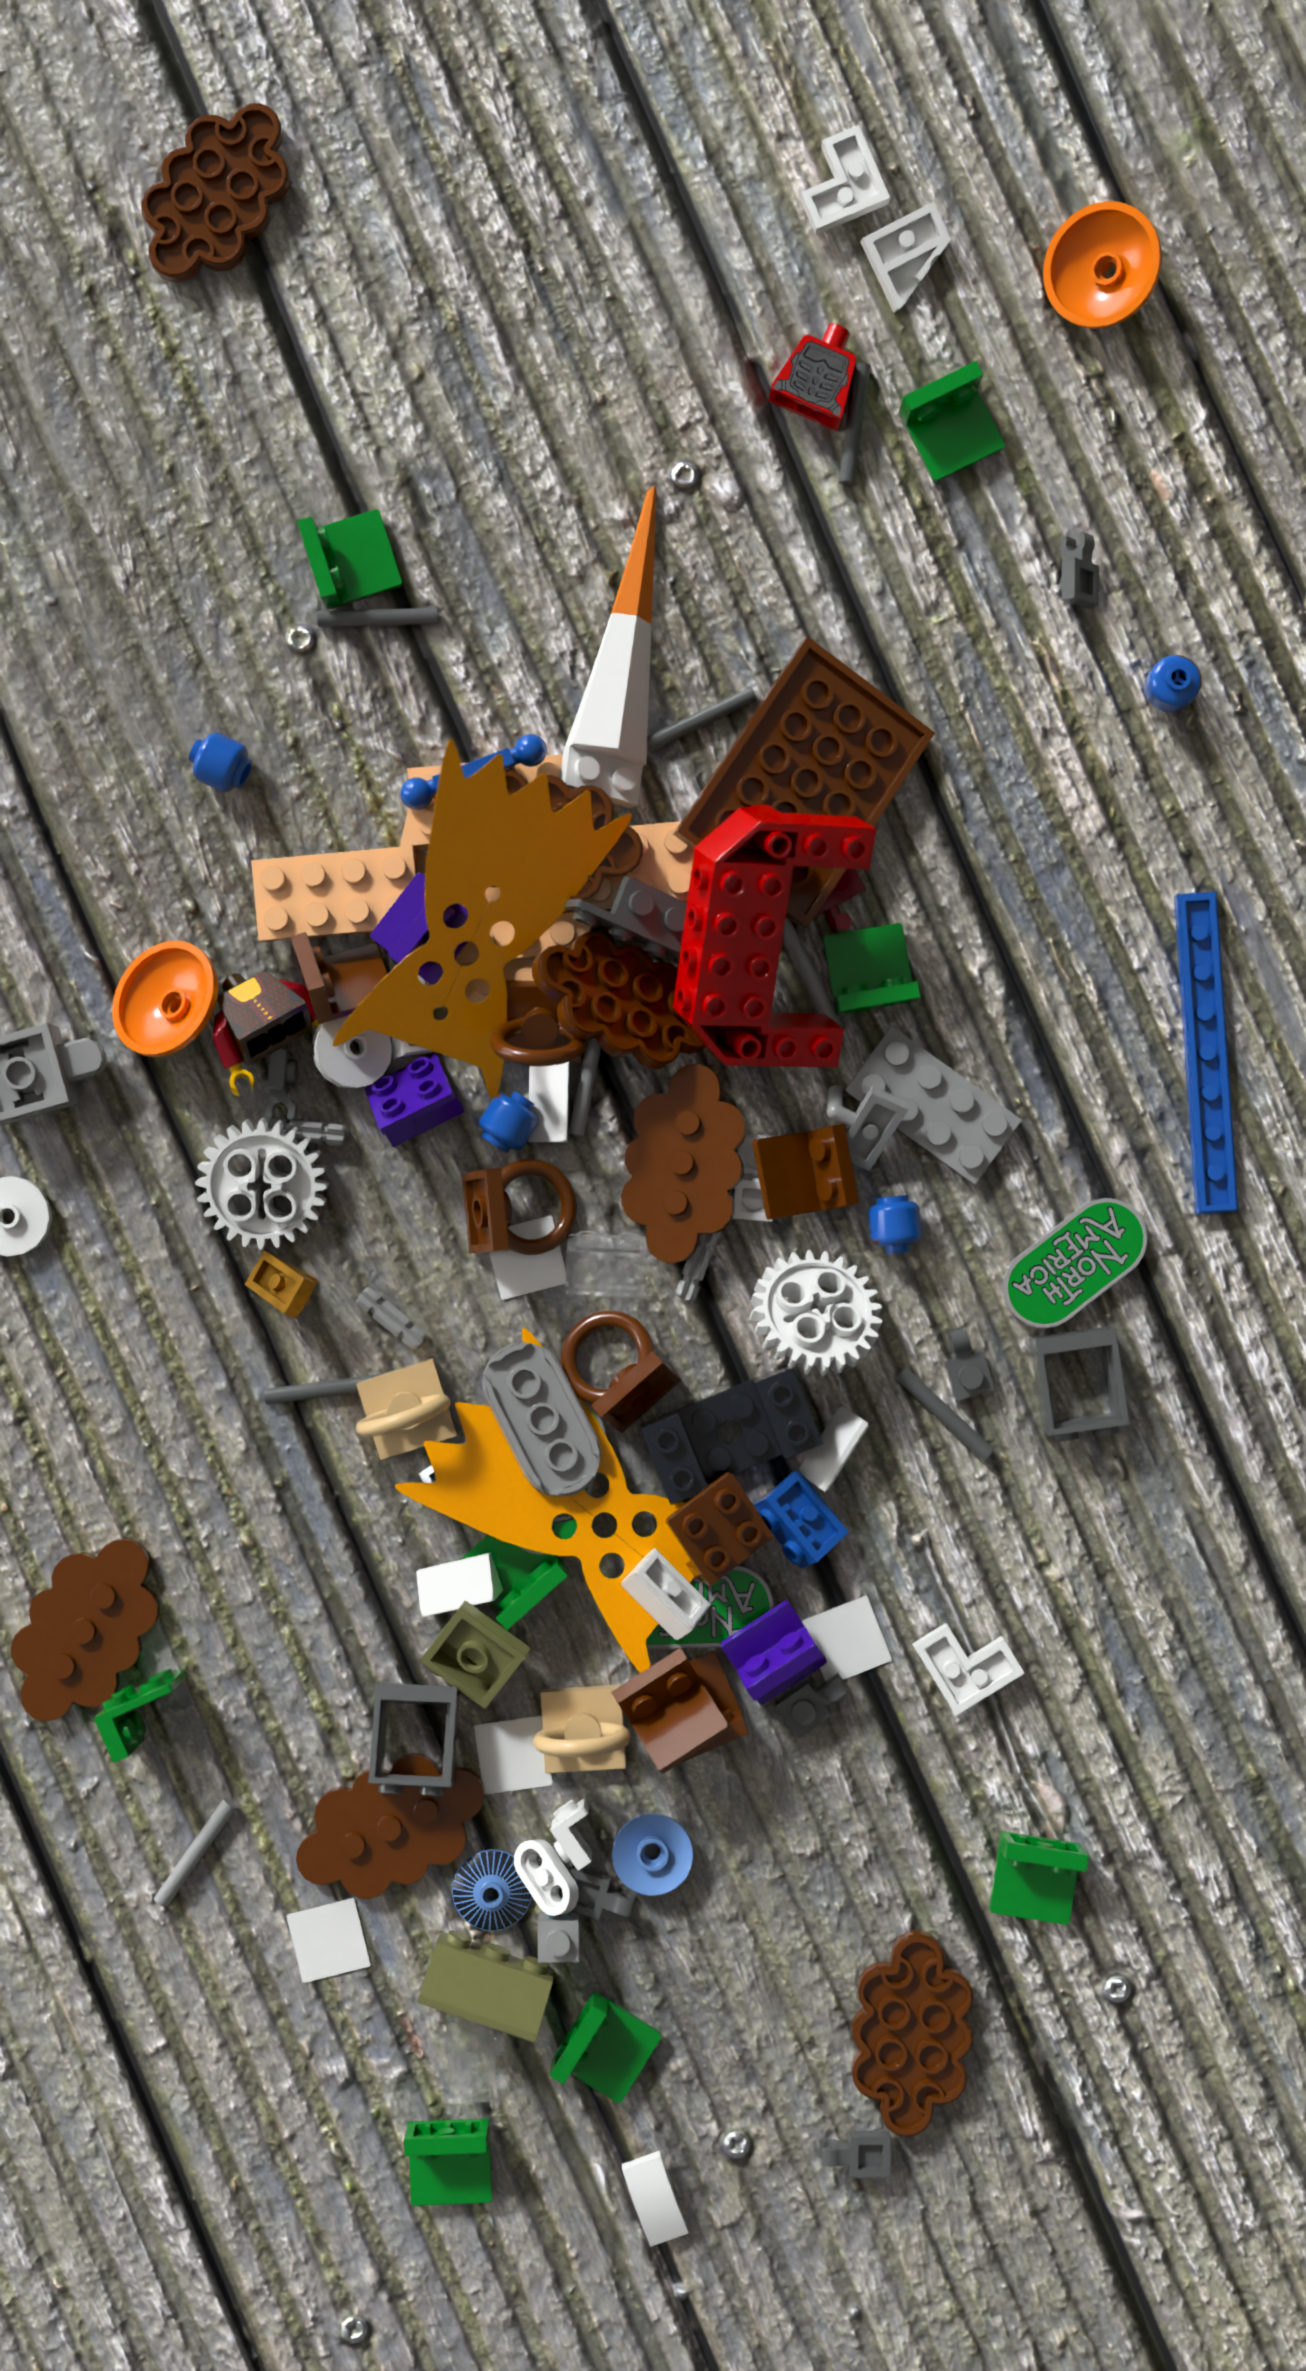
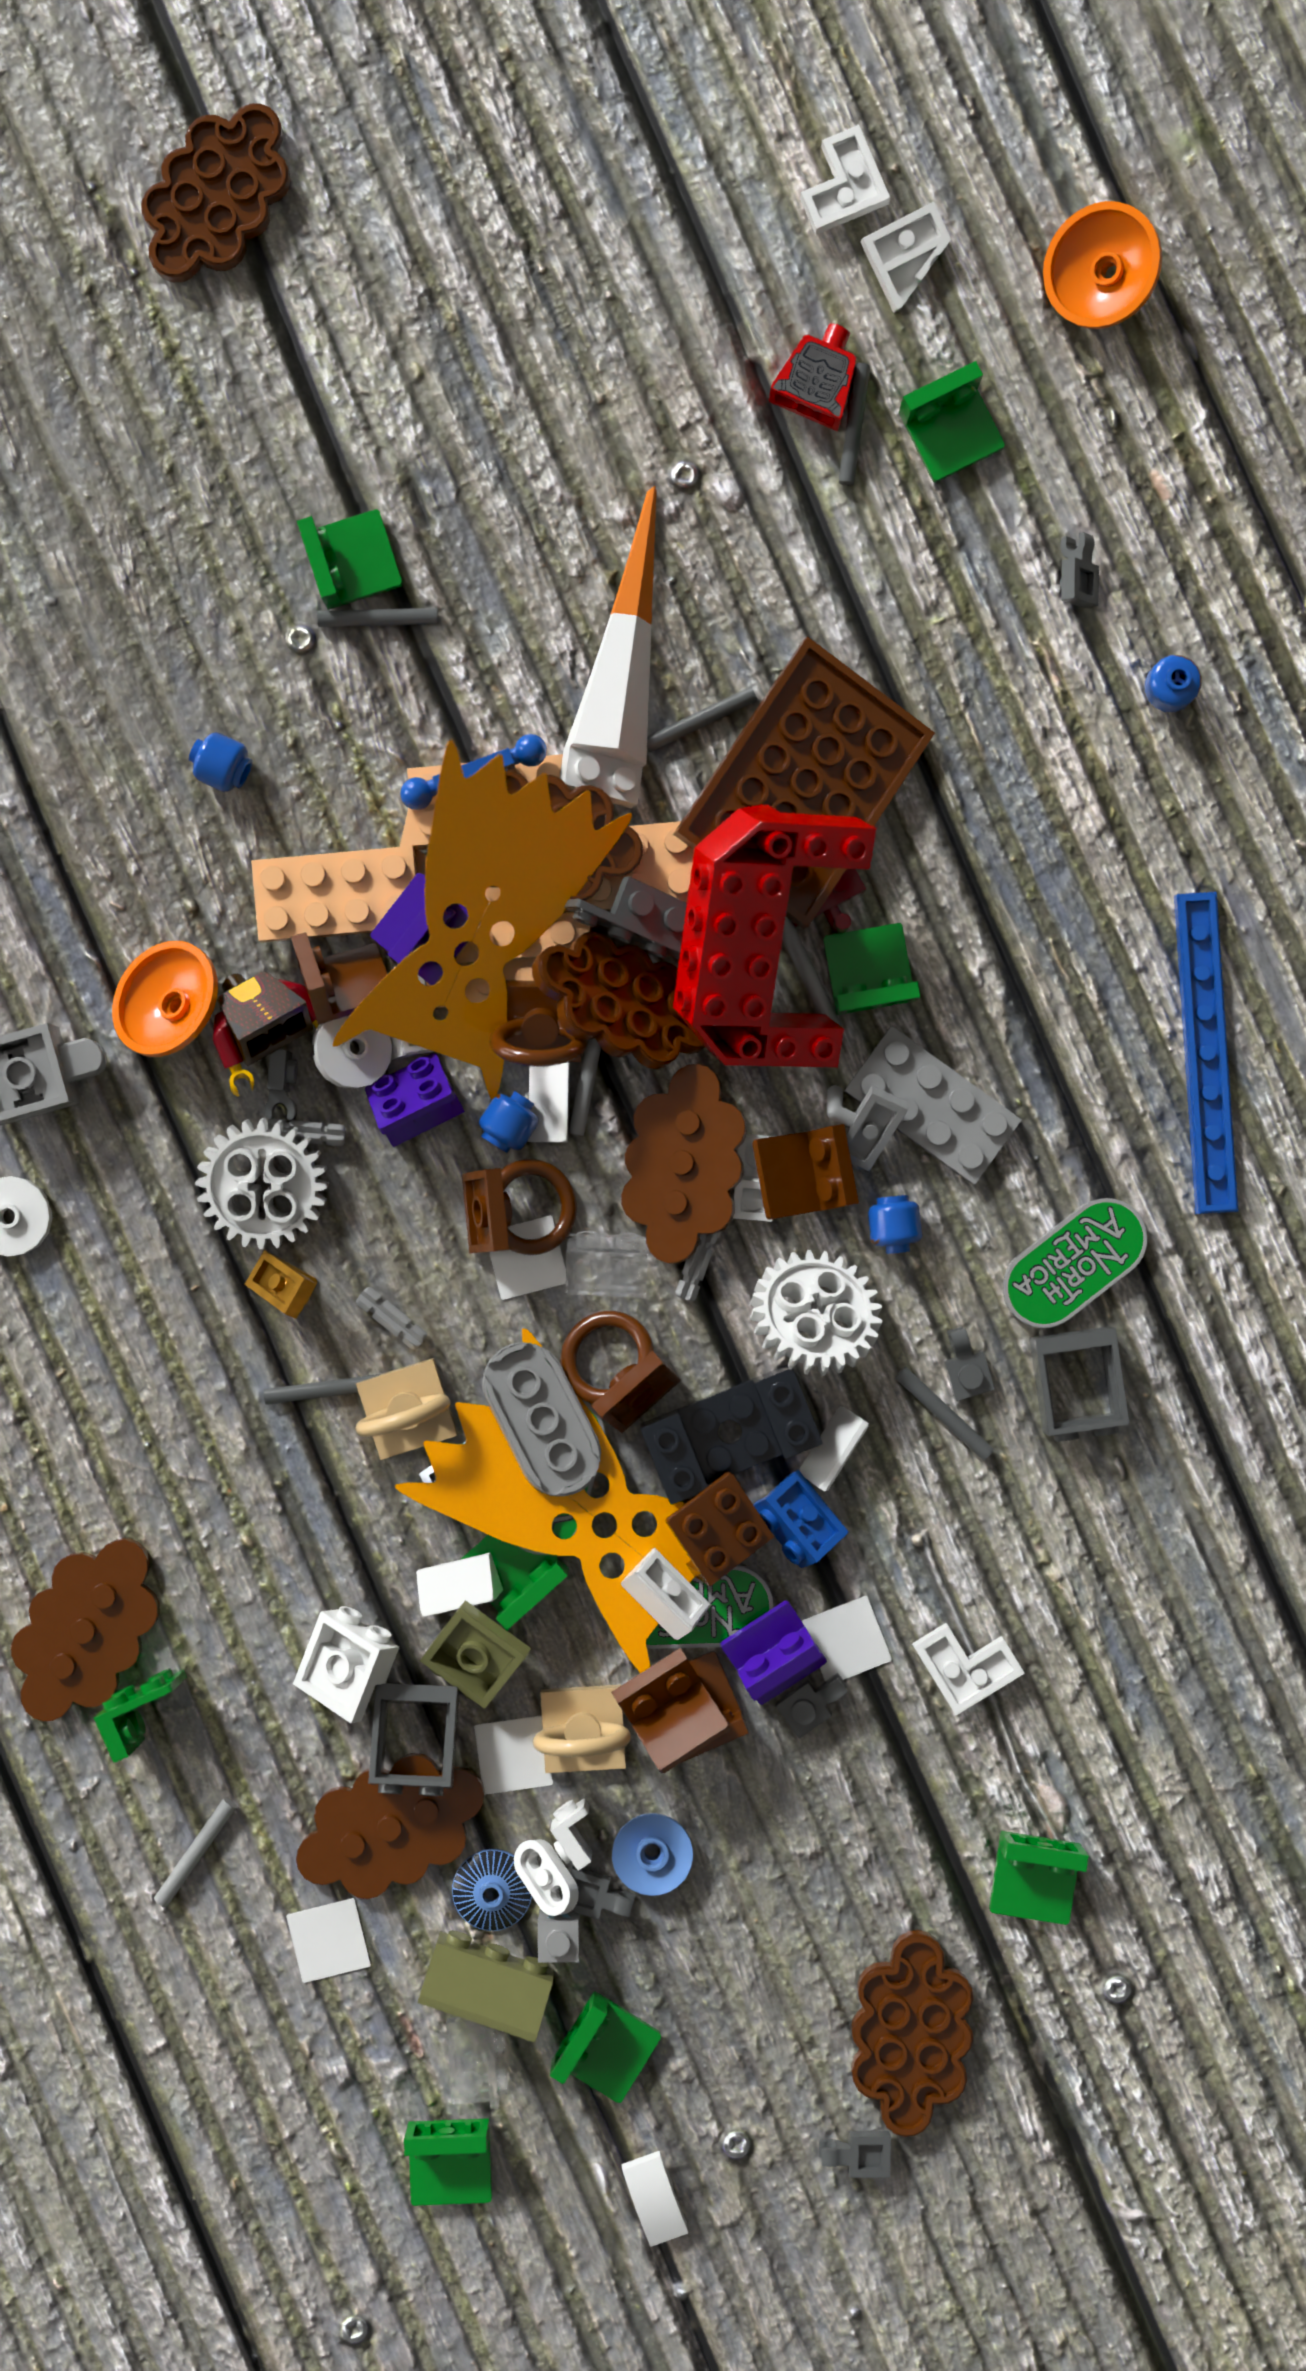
none -> white plate [293,1606,399,1724]

